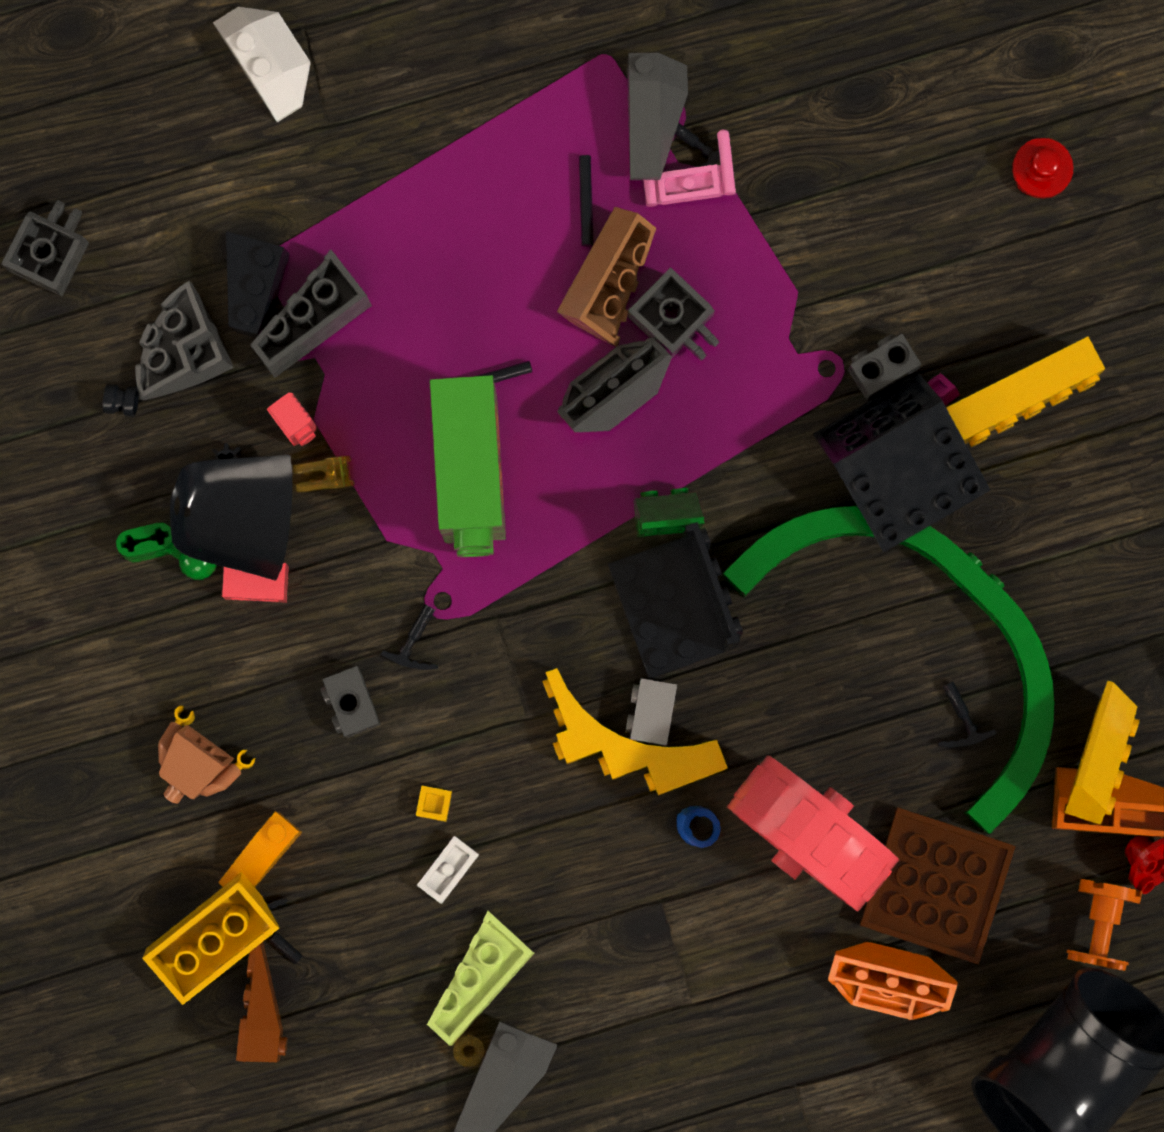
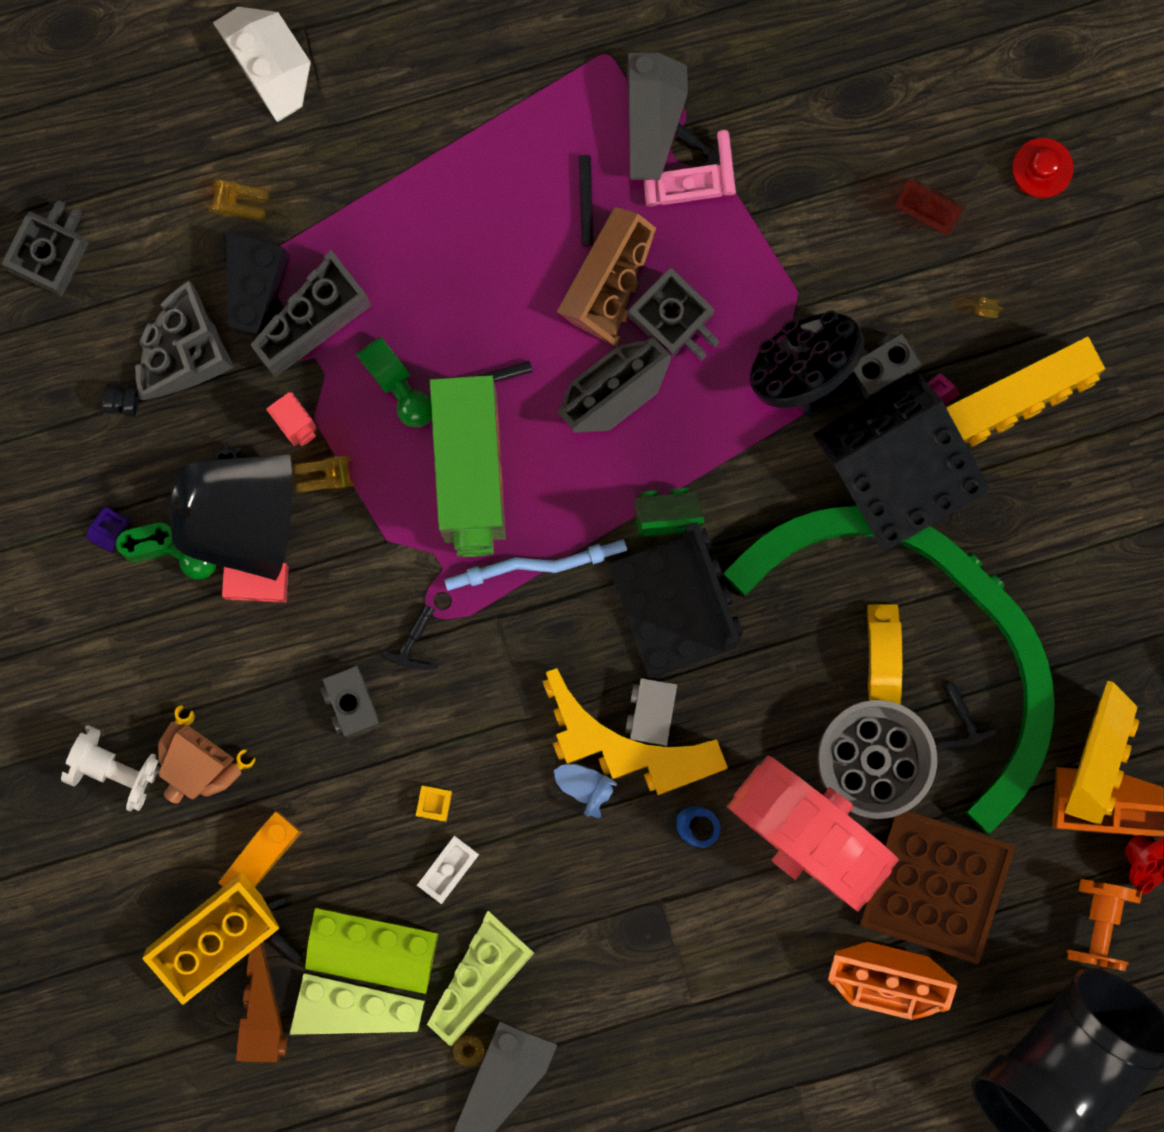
none -> white piece [61,725,160,811]
none -> dark purple slope [87,506,131,553]
none -> clear yellow piece [208,180,270,221]
none -> yellowish green wing [289,973,425,1035]
none -> lime slope [305,908,439,994]
none -> green beam [356,336,432,428]
none -> light blue bar [444,539,627,591]
none -> medium blue piece [554,764,617,818]
none -> black bracket [750,310,865,419]
none -> light grey wheel [817,700,937,819]
none -> yellow arch [867,604,902,705]
none -> clear red brick [894,178,967,235]
none -> clear yellow plate [973,297,1003,319]

